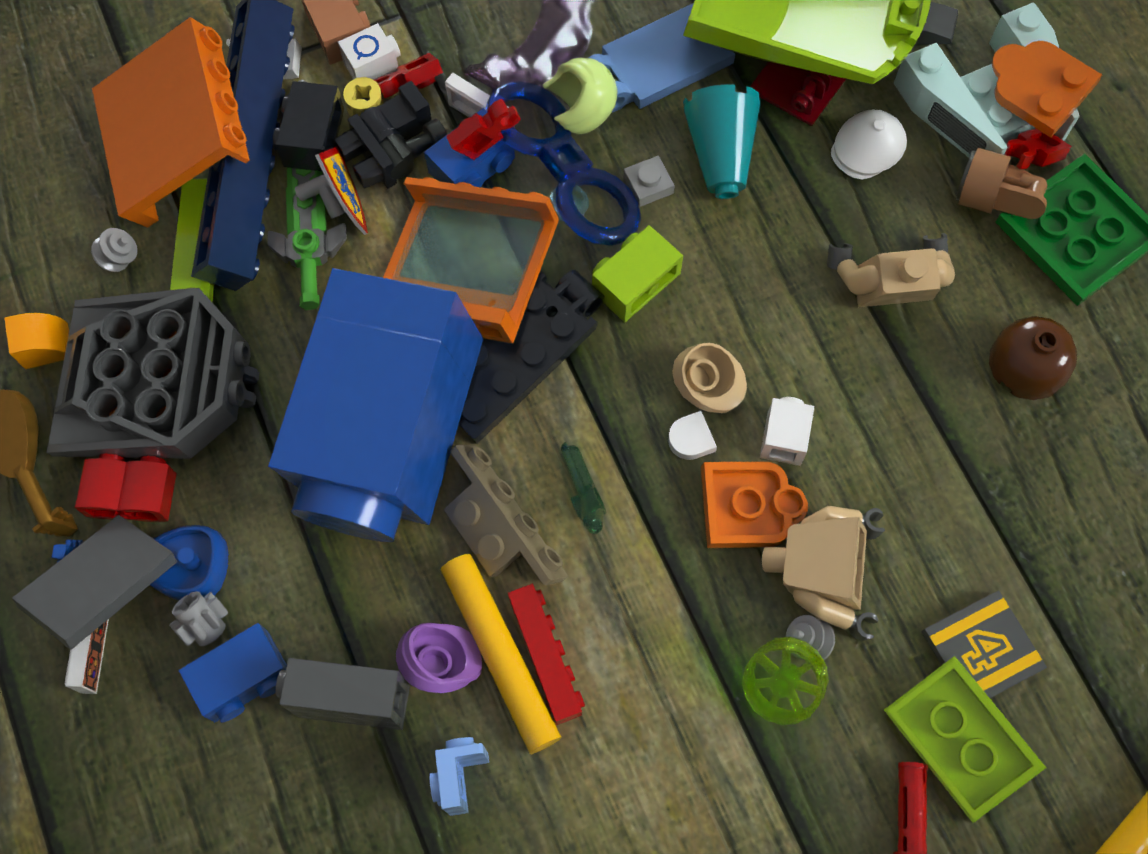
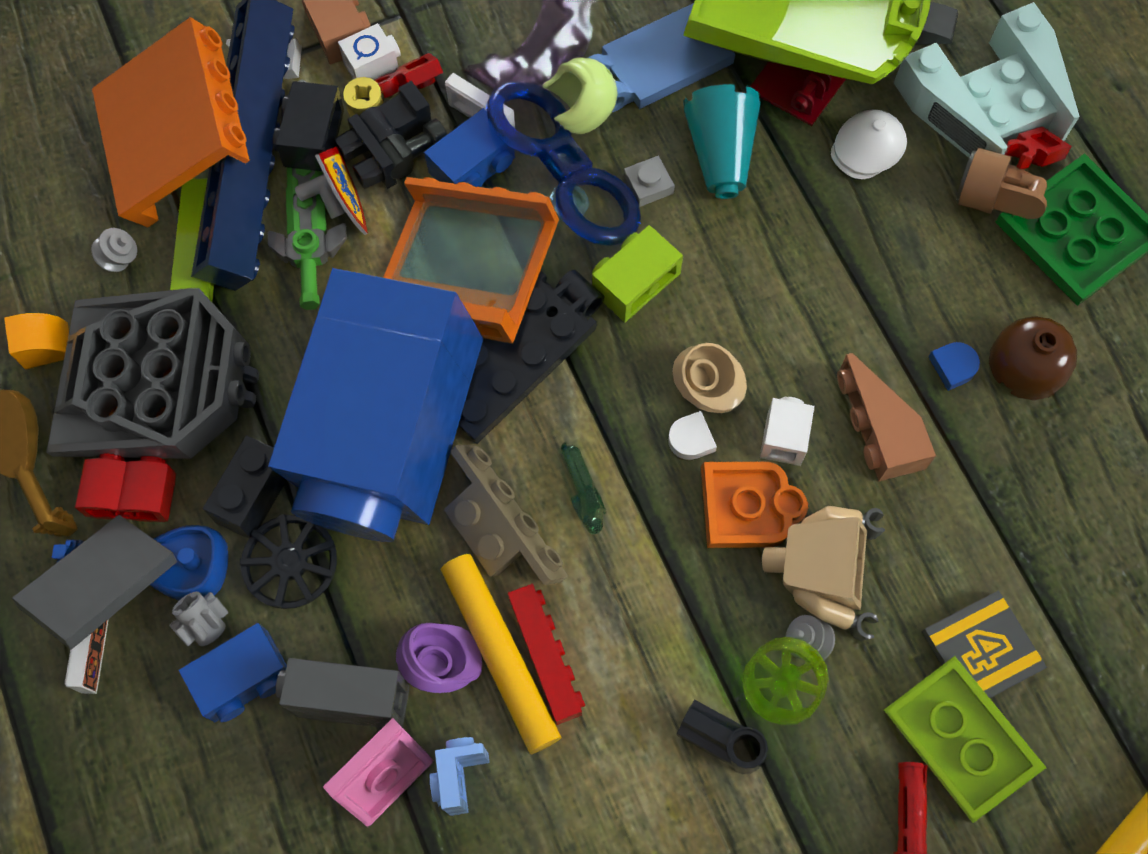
red plate [446,99,521,160] -> none
tan torso [827,233,955,307] -> none
orange plate [992,41,1102,138] -> none
none -> black brick [203,435,287,539]
none -> black wheel [240,514,337,609]
none -> bright pink tile [323,718,434,827]
none -> black piece [676,699,768,774]
none -> nougat slope [837,353,936,481]
none -> blue tile [928,342,980,391]

